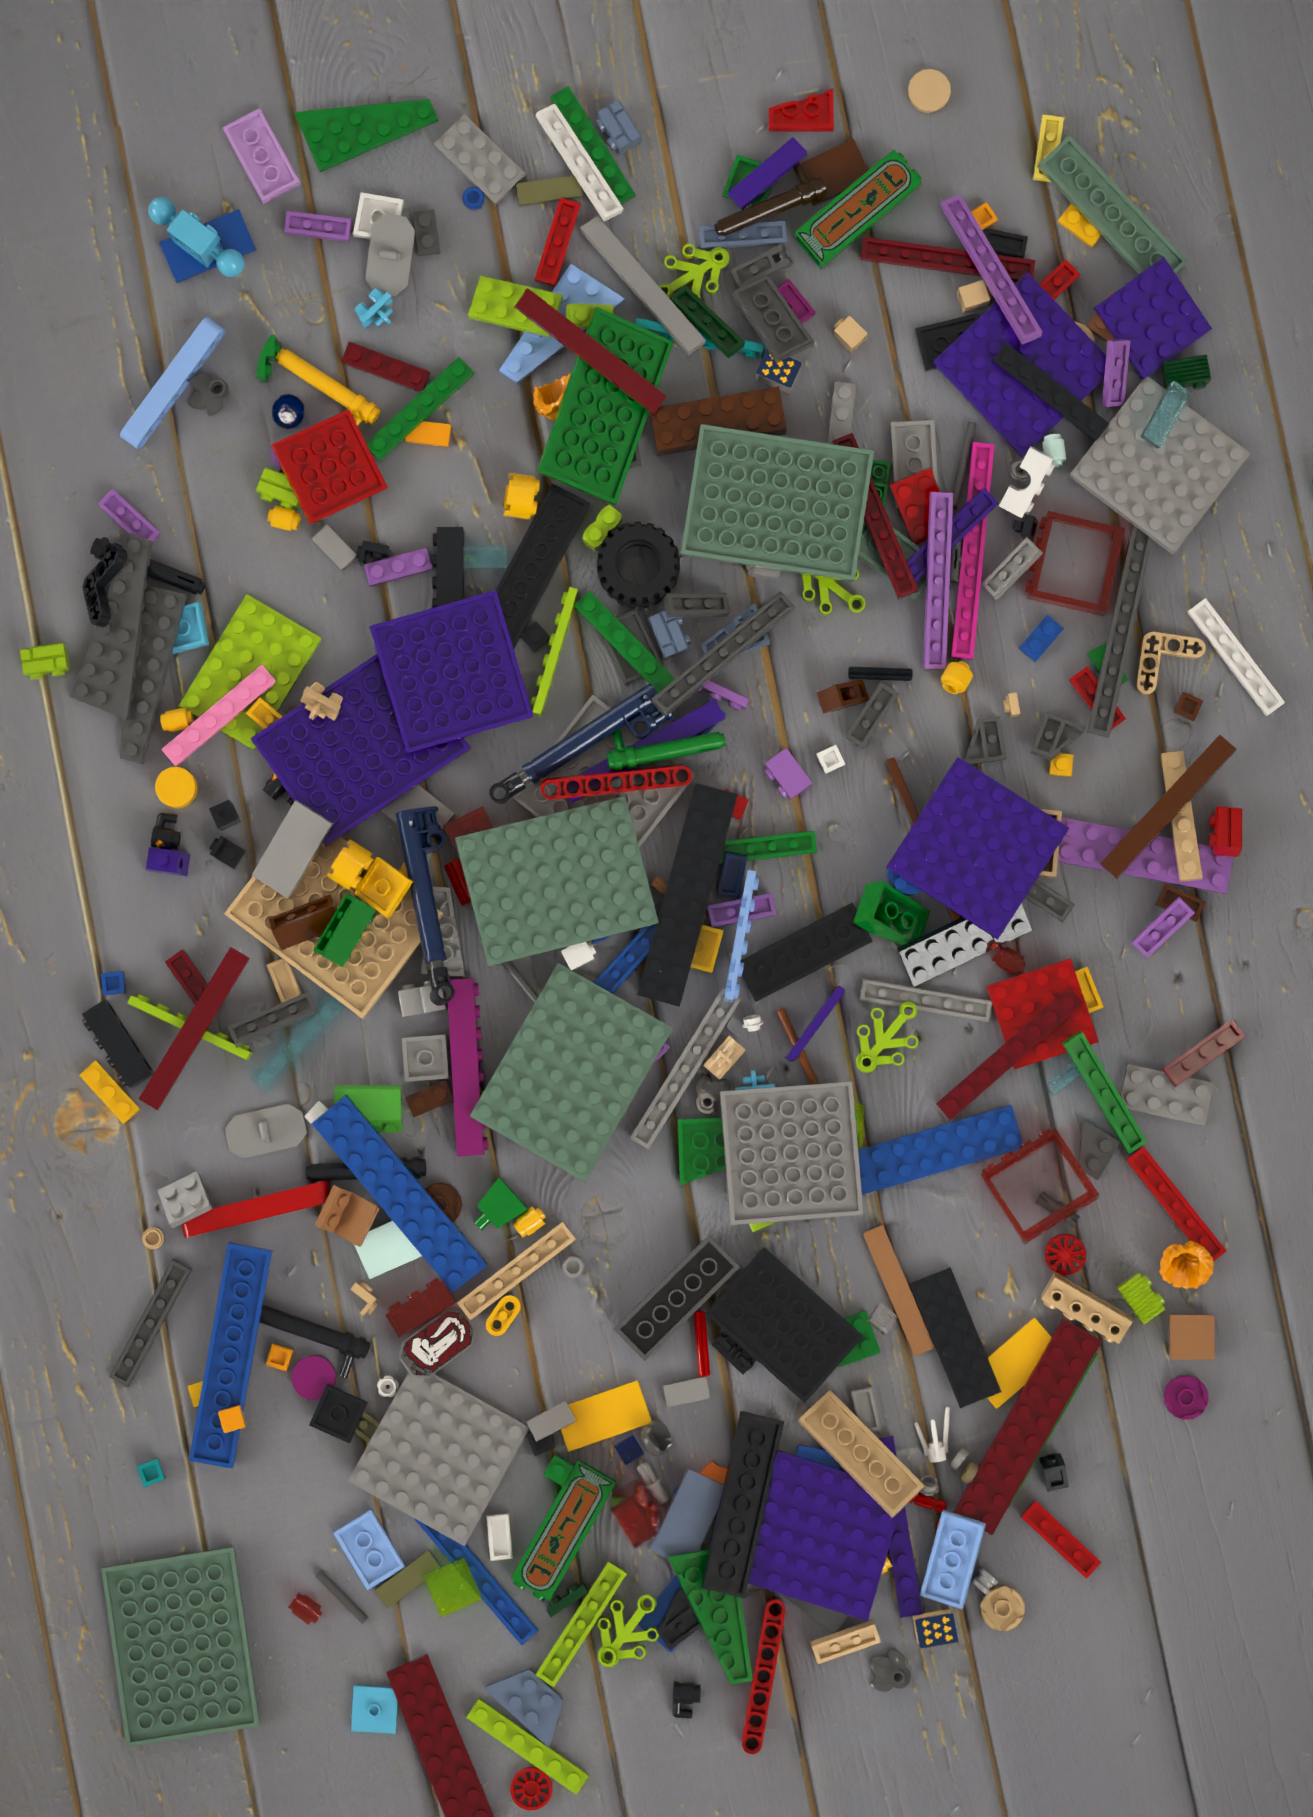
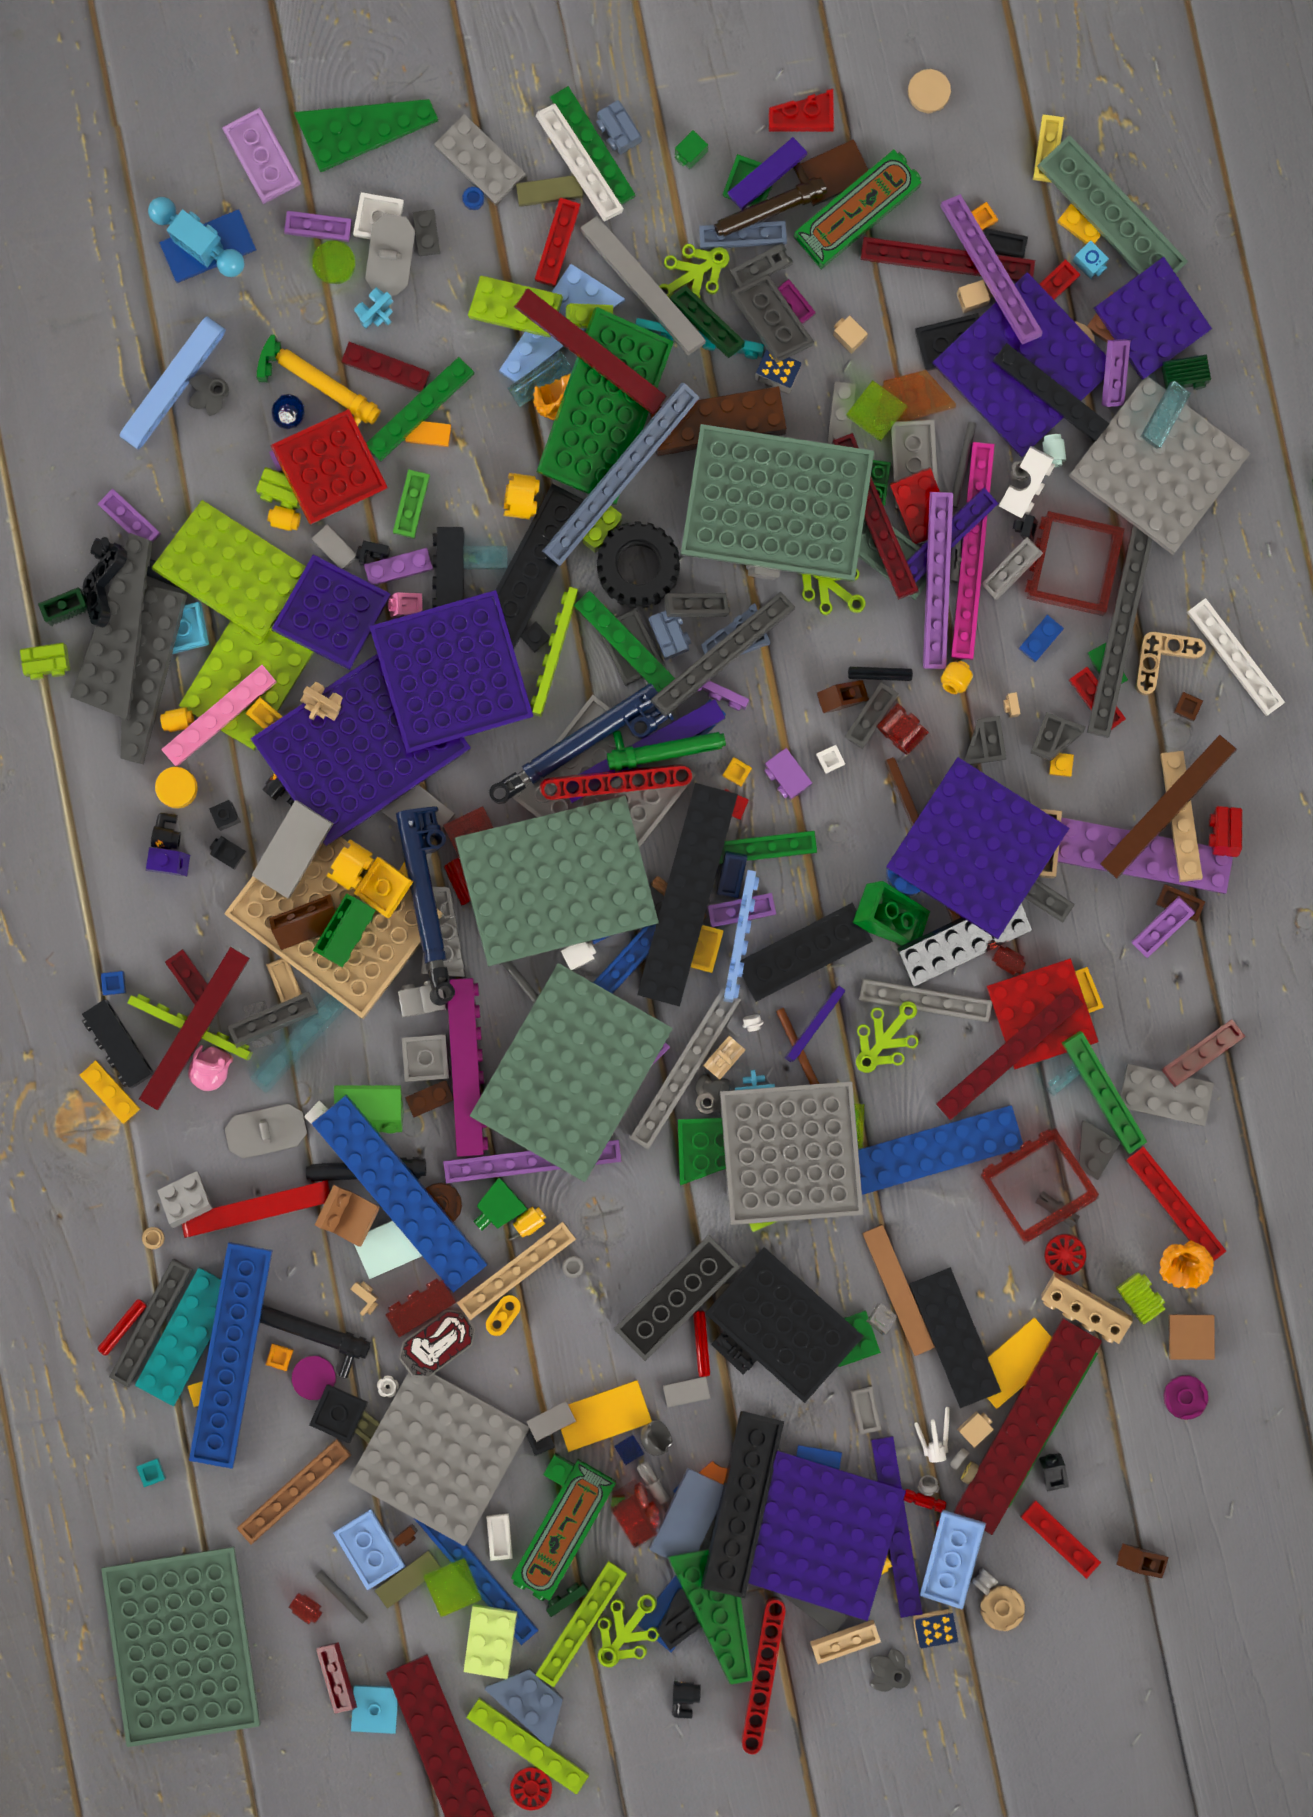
light orange tile [218,1405,246,1433] -> none
tan plate [798,1390,924,1518] -> none
none -> dark green brick [38,587,88,627]
none -> red axle [98,1299,147,1356]
none -> teal plate [135,1267,221,1407]
none -> lime plate [152,500,306,640]
none -> bright pink hair [188,1045,233,1091]
none -> medium nougat tile [237,1438,352,1545]
none -> dark purple plate [272,555,391,670]
none -> clear neon green tile [312,240,356,284]
none -> plate [316,1642,357,1714]
none -> bright pink bracket [388,592,423,618]
none -> bright green plate [393,469,430,539]
none -> reddish brown plate [393,1524,418,1547]
none -> medium lavender plate [443,1140,621,1183]
none -> yellowish green plate [464,1604,518,1679]
none -> clear light blue plate [507,351,573,407]
none -> sand blue plate [542,383,700,566]
none -> green brick [675,130,708,169]
none -> yellow tile [722,757,752,787]
none -> clear neon green plate [846,380,907,442]
none -> clear orange wing [874,370,956,429]
none -> clear red brick [876,703,929,755]
none -> tan brick [957,1411,994,1448]
none -> medium azure brick [1073,240,1109,279]
none -> reddish brown slope [1116,1543,1169,1578]

